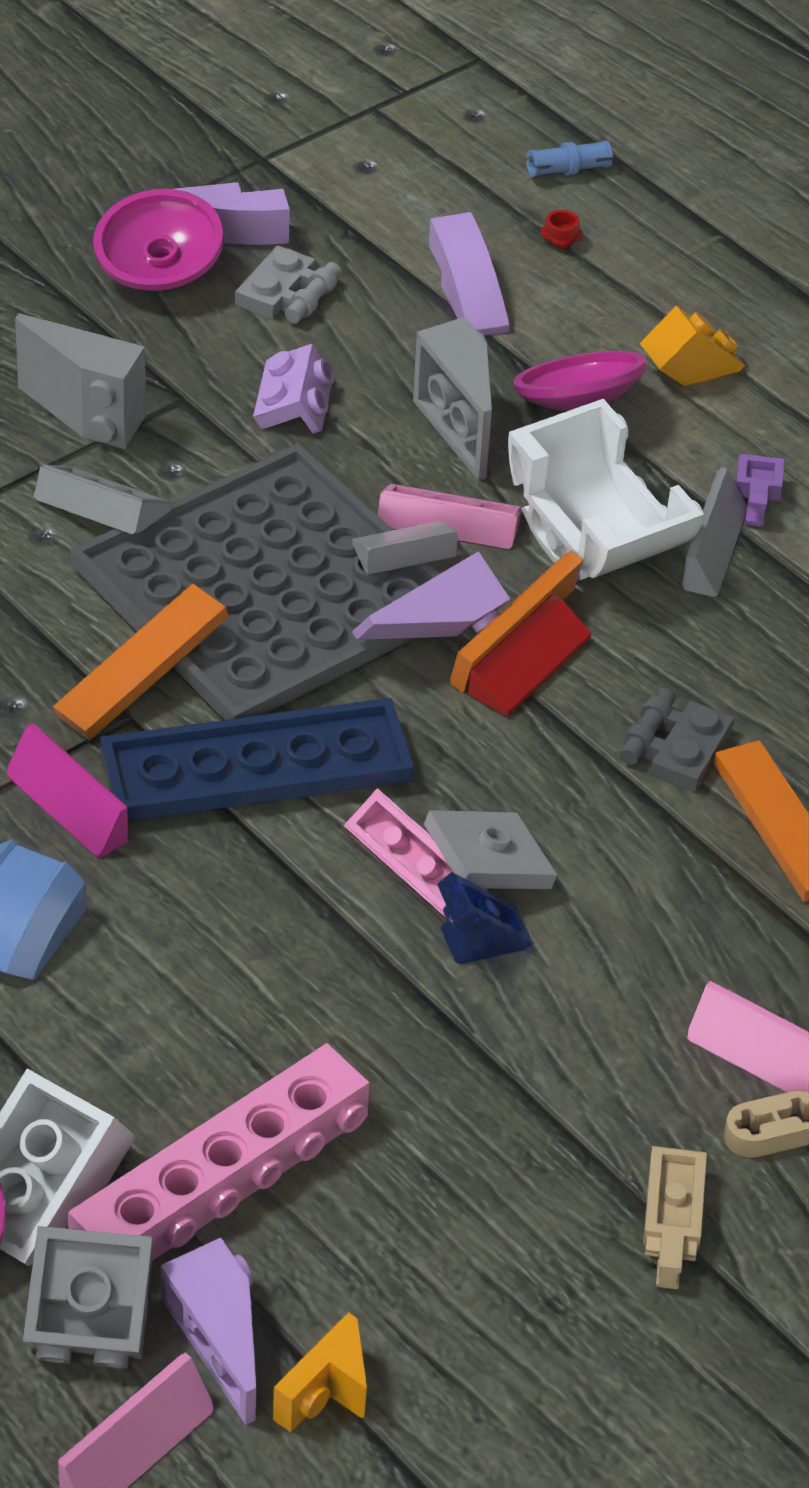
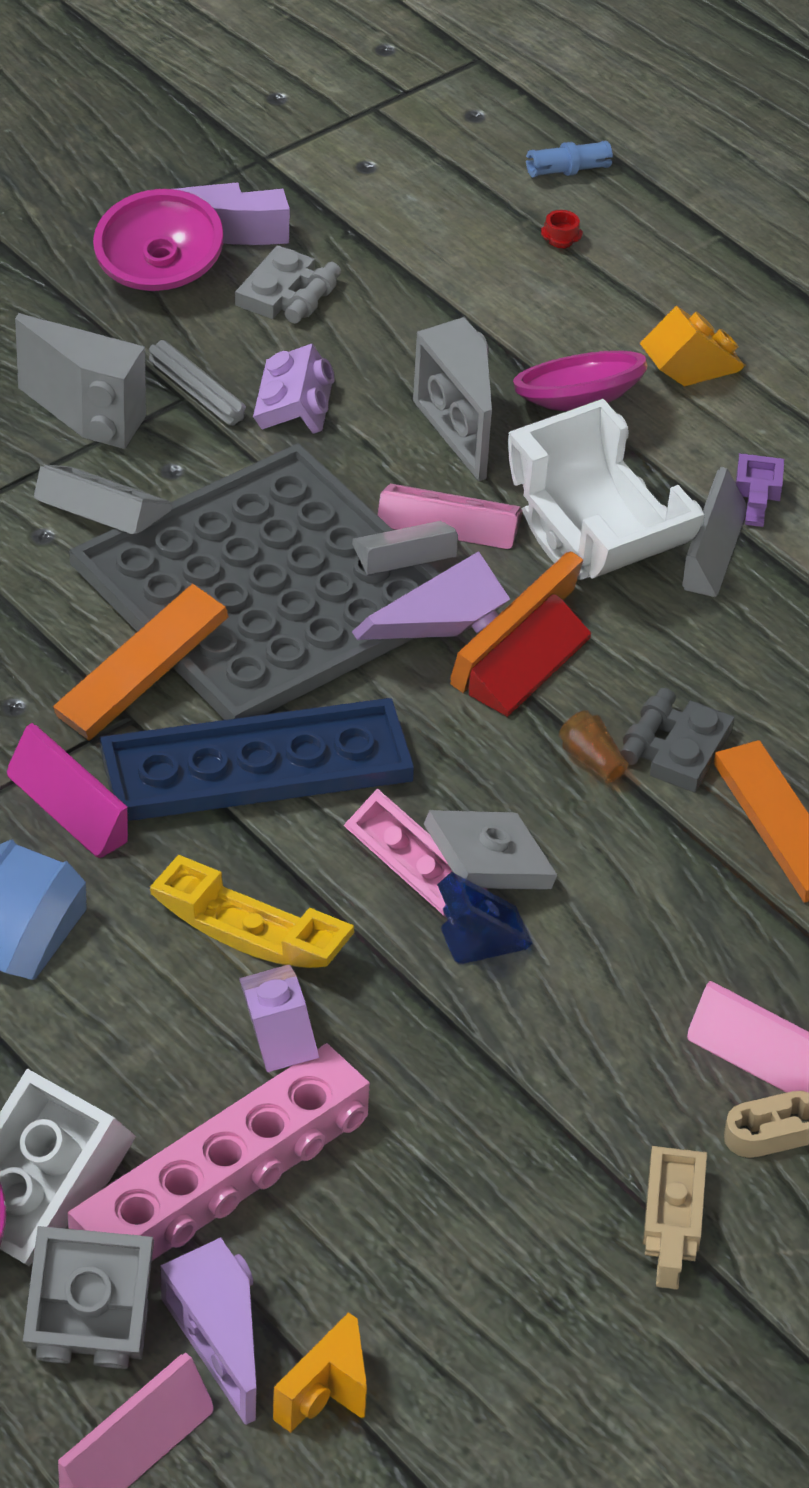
lavender slope [429,212,509,336] -> none
none -> light grey axle [149,340,246,426]
none -> yellow slope [150,854,355,968]
none -> lavender slope [239,964,319,1072]
none -> clear orange cone [558,710,629,783]

